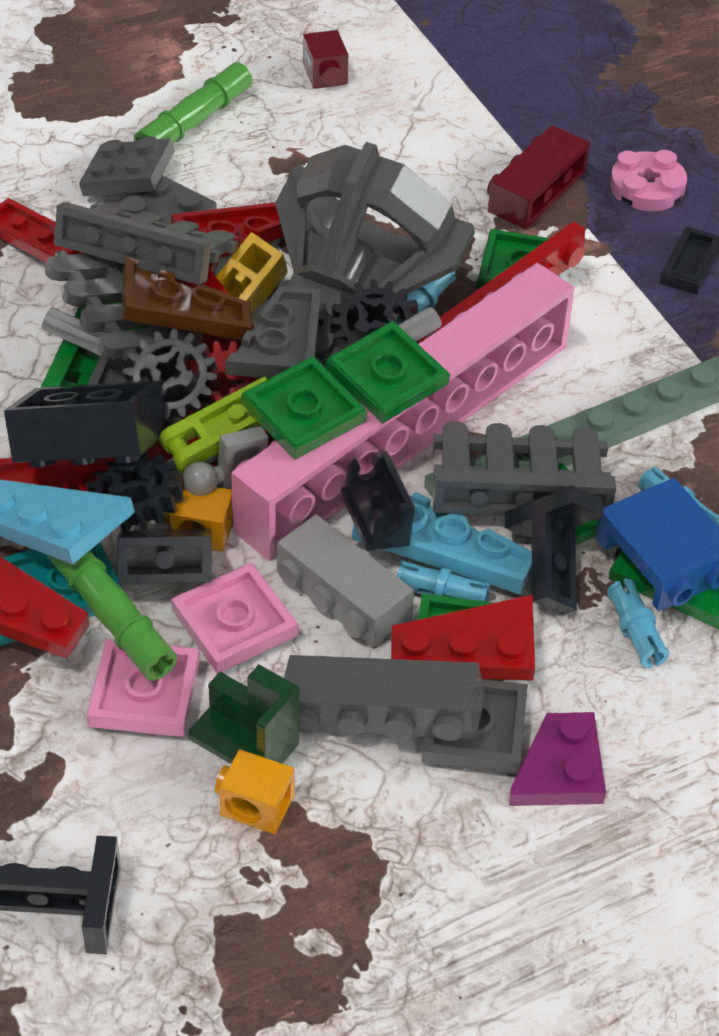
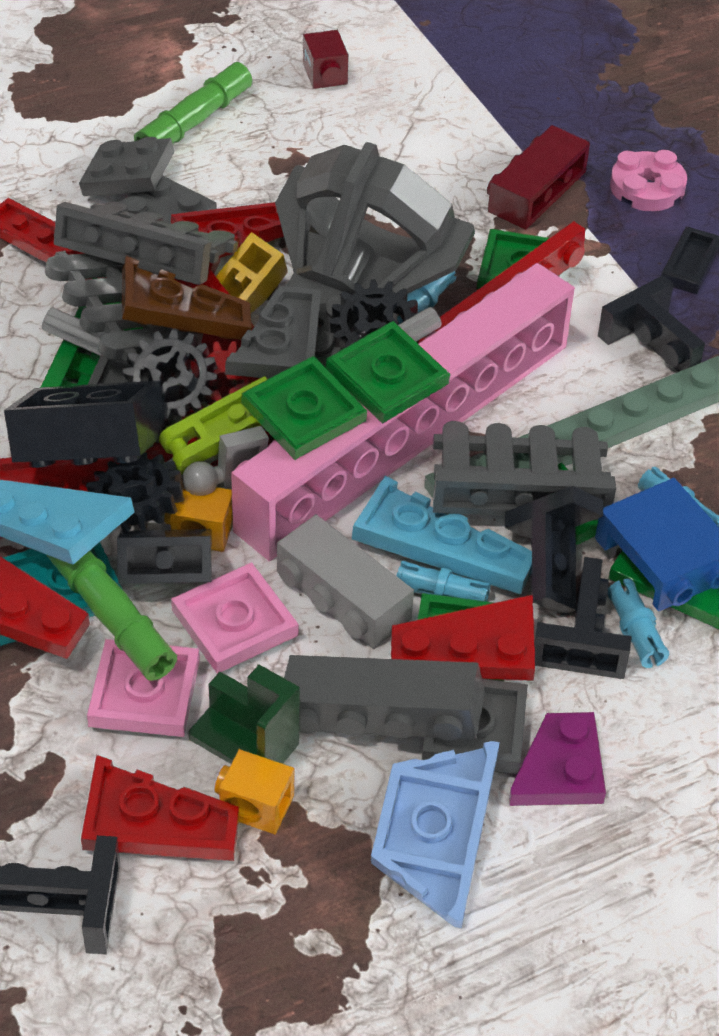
black hinge [341,451,415,551] -> none
none -> red wing [81,754,240,861]
none -> light blue wing [371,741,500,928]
none -> black bracket [534,557,632,679]
none -> black bracket [598,275,705,372]

